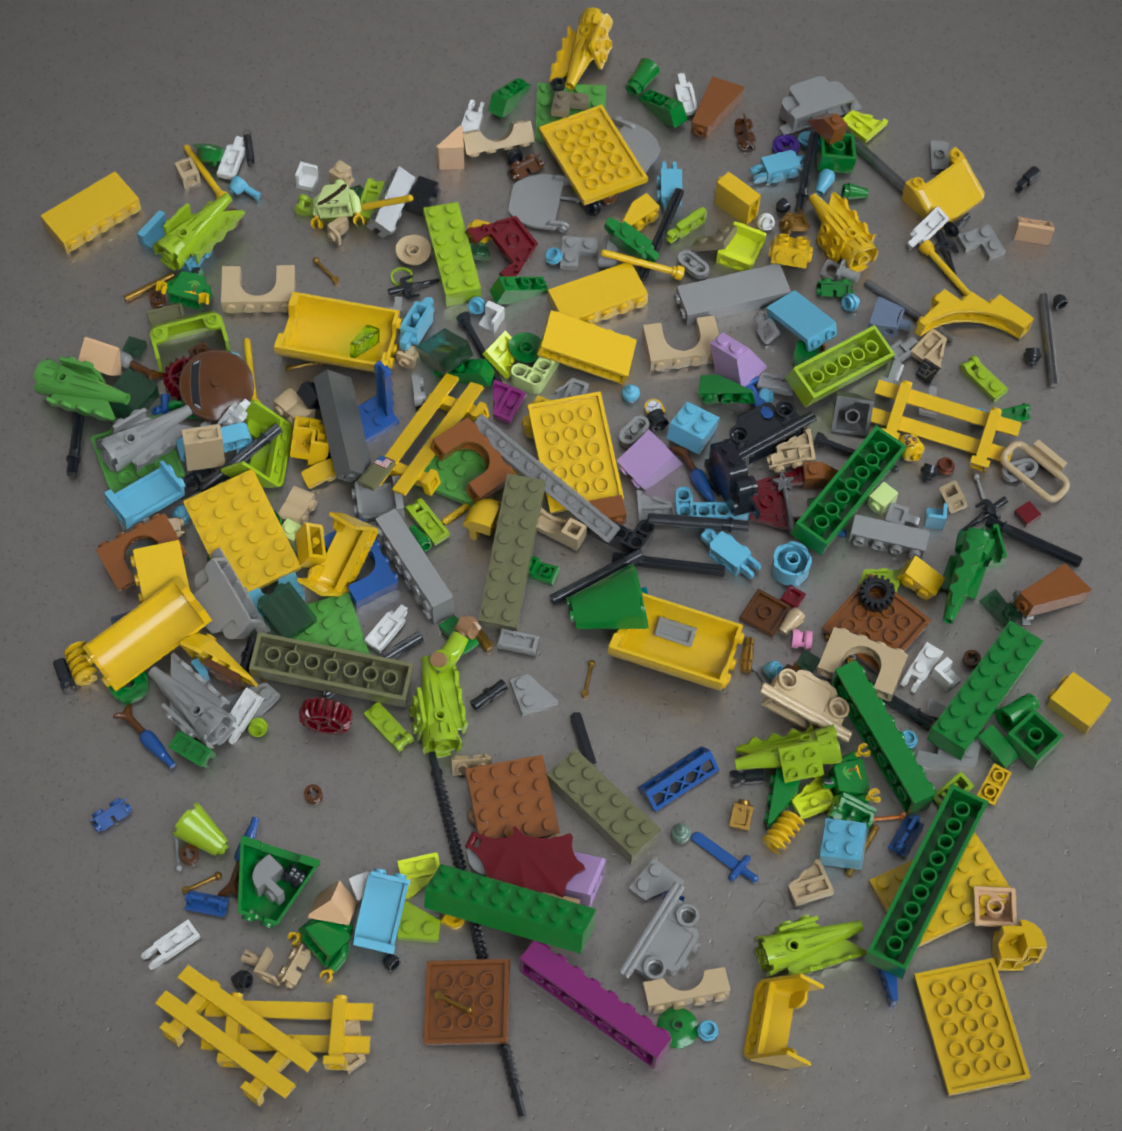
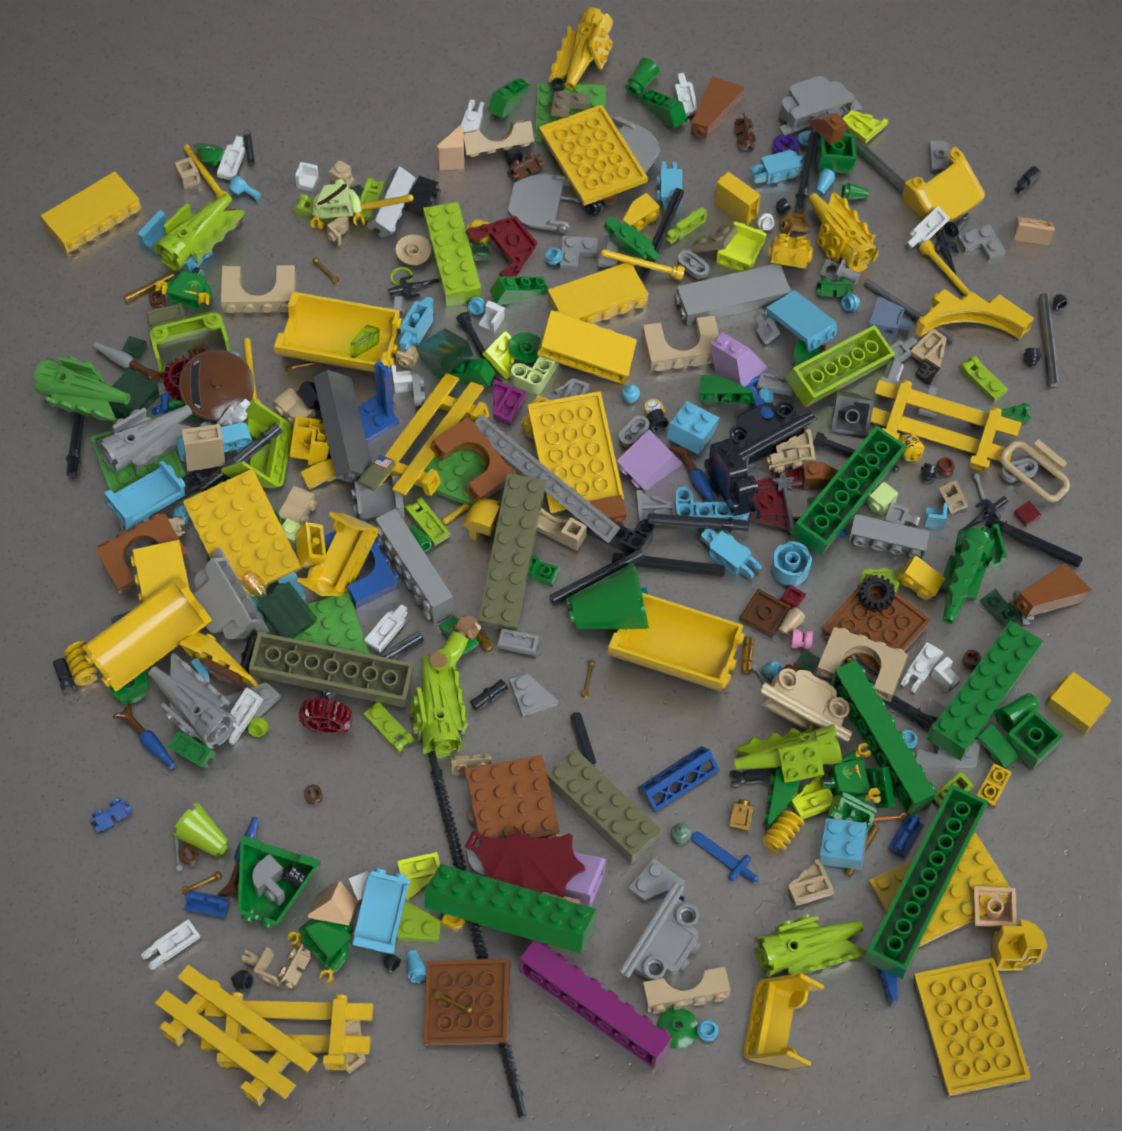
light nougat slope [78,337,122,376] -> none
light grey tile [654,616,697,647] -> none
none -> clear yellow brick [239,570,268,599]
none -> white panel [391,365,413,393]
none -> medium azure cone [406,950,426,983]
none -> green wing [865,766,895,808]

